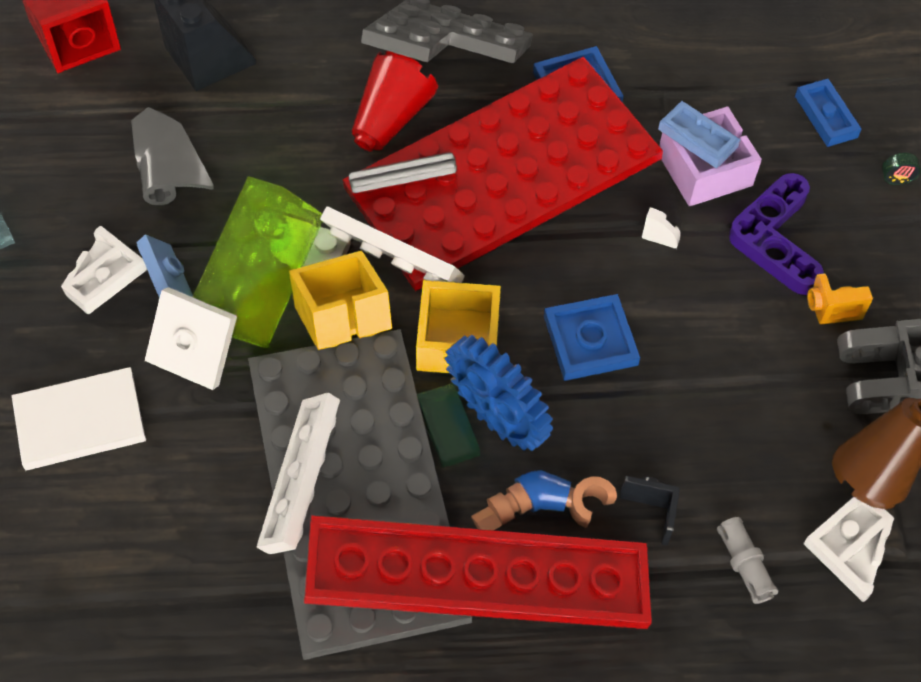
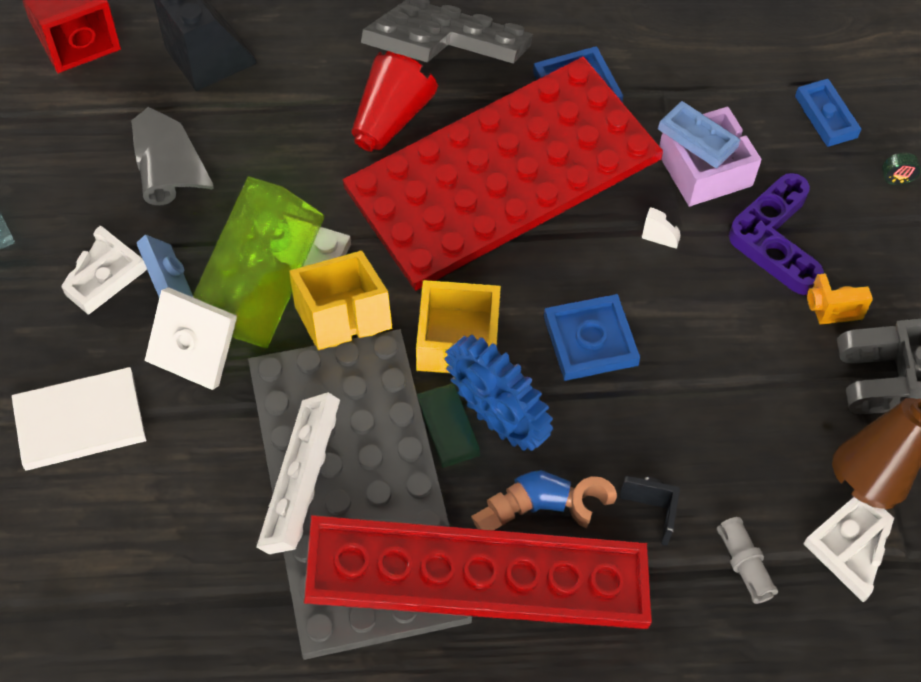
white plate [320,206,465,283] -> none
axle [349,152,457,193] -> none

